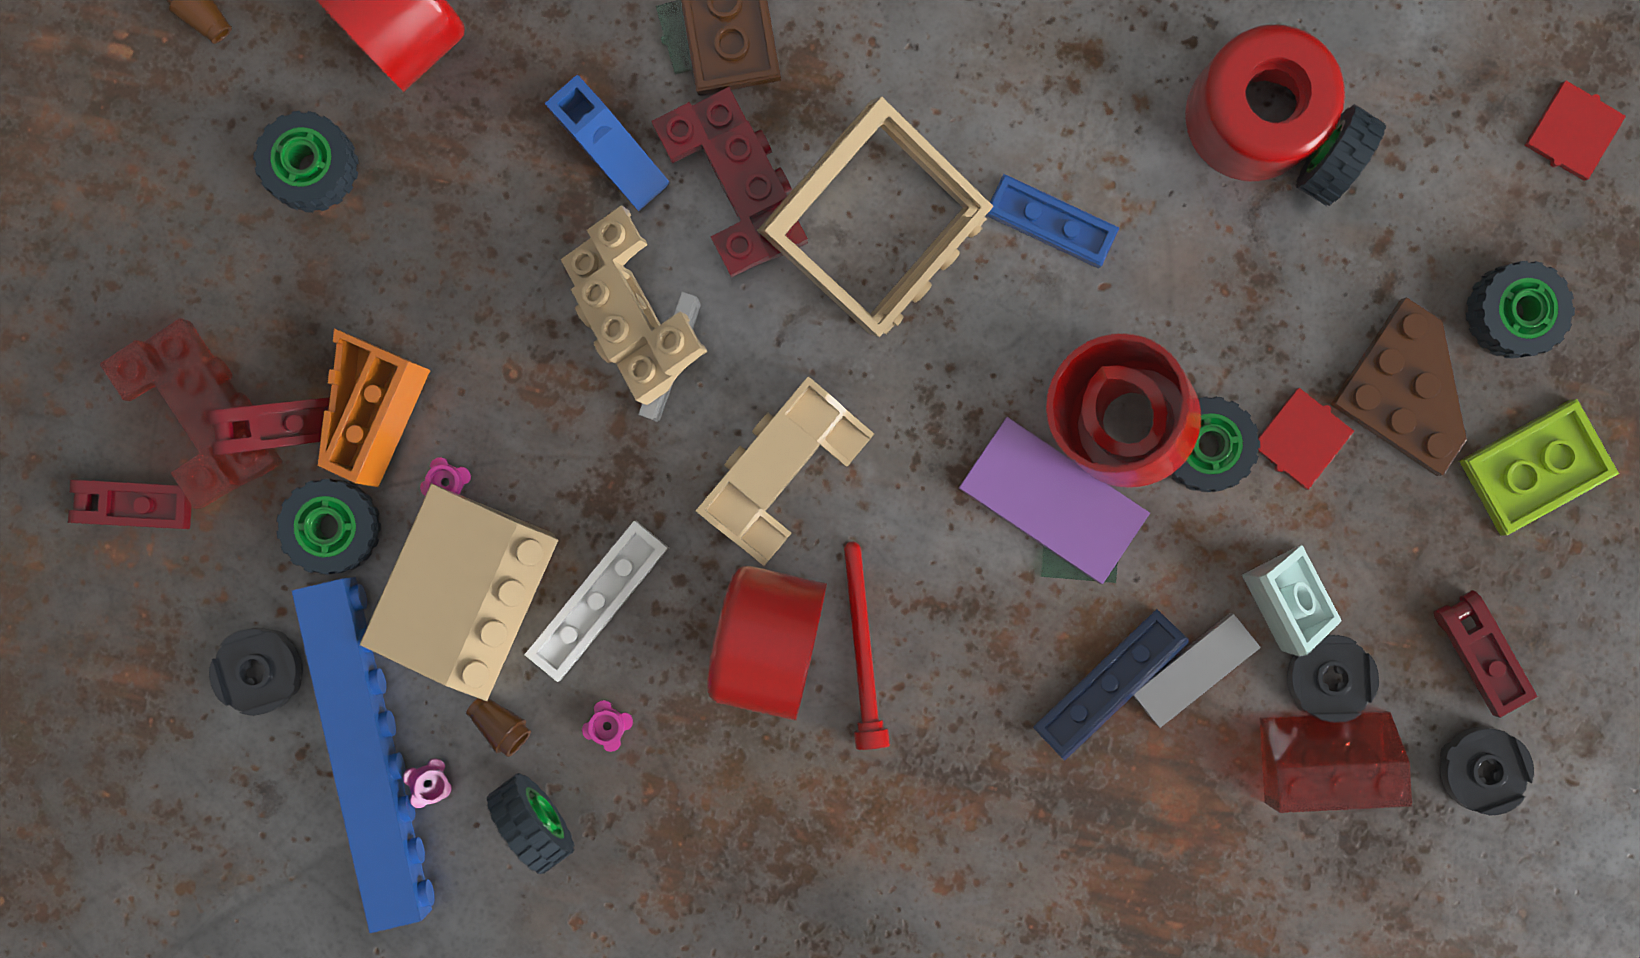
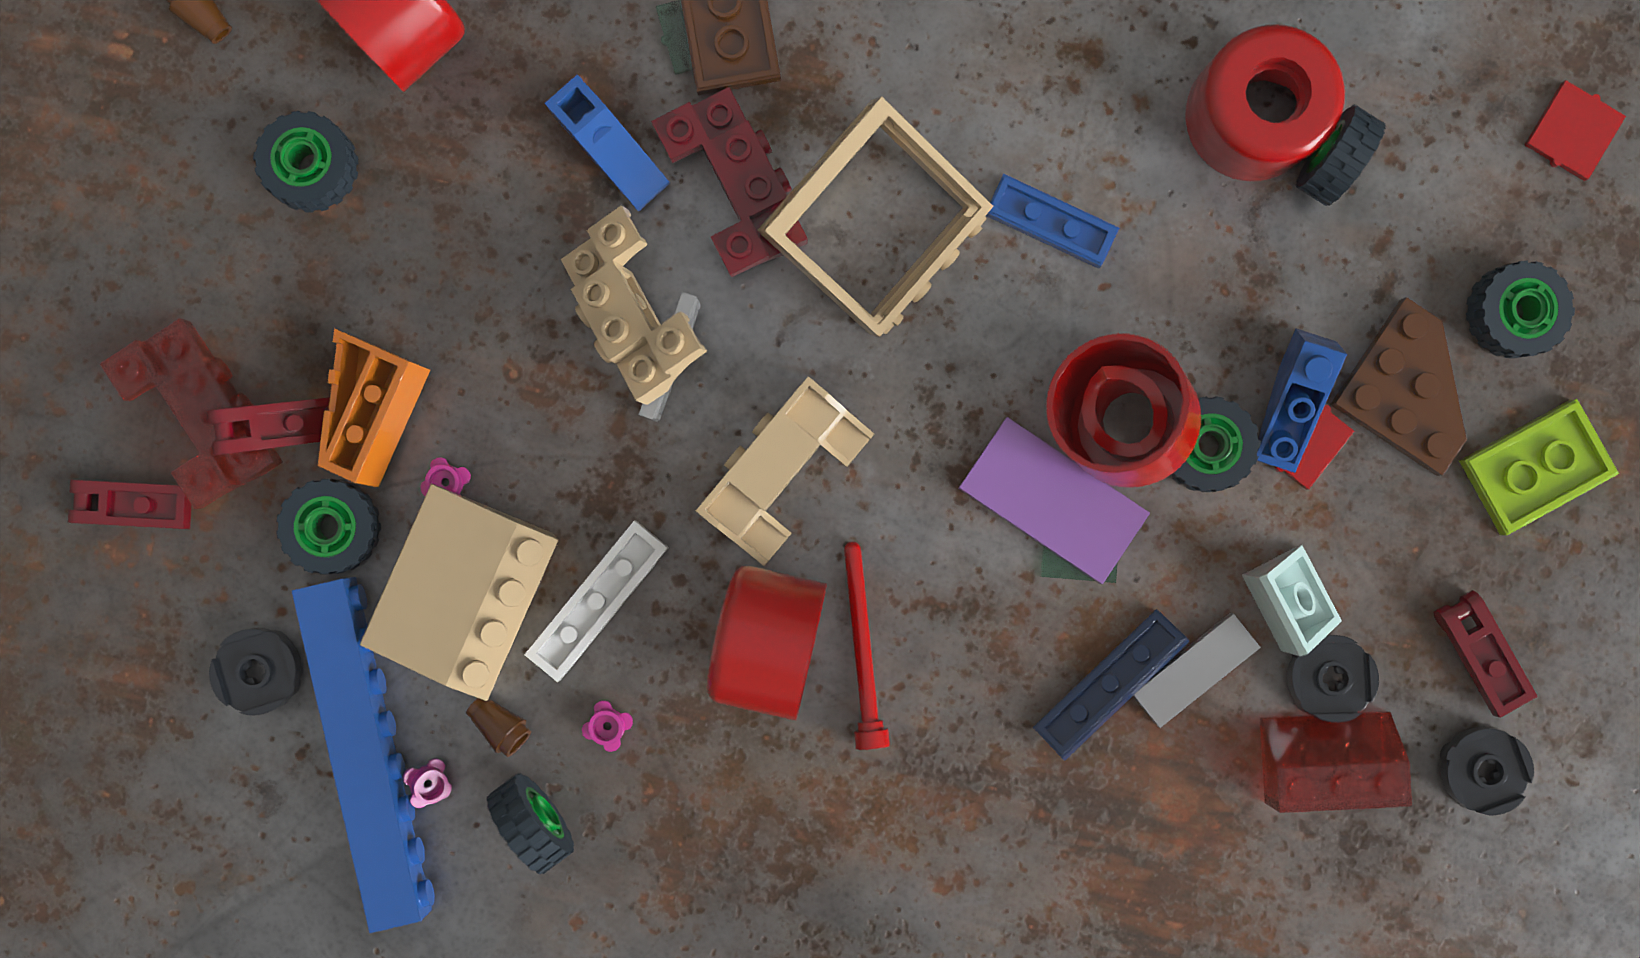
none -> blue slope [1257,328,1347,473]

